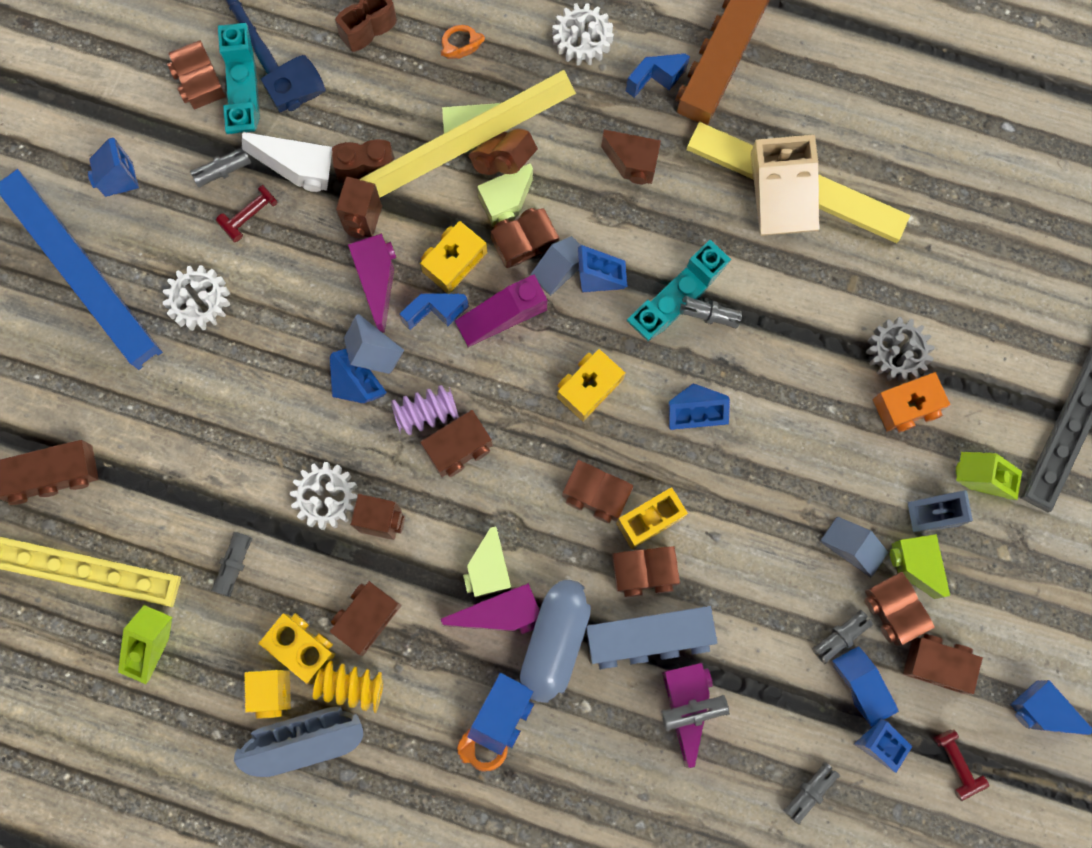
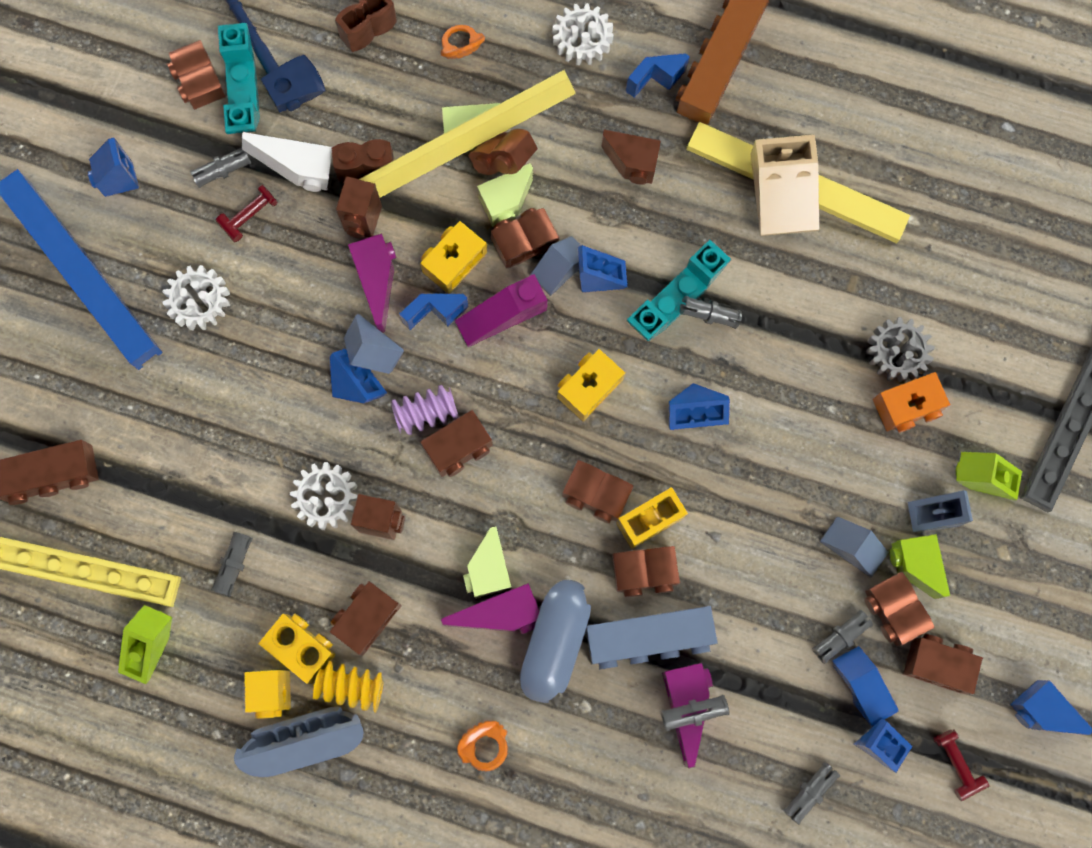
blue brick [467,673,534,755] -> none

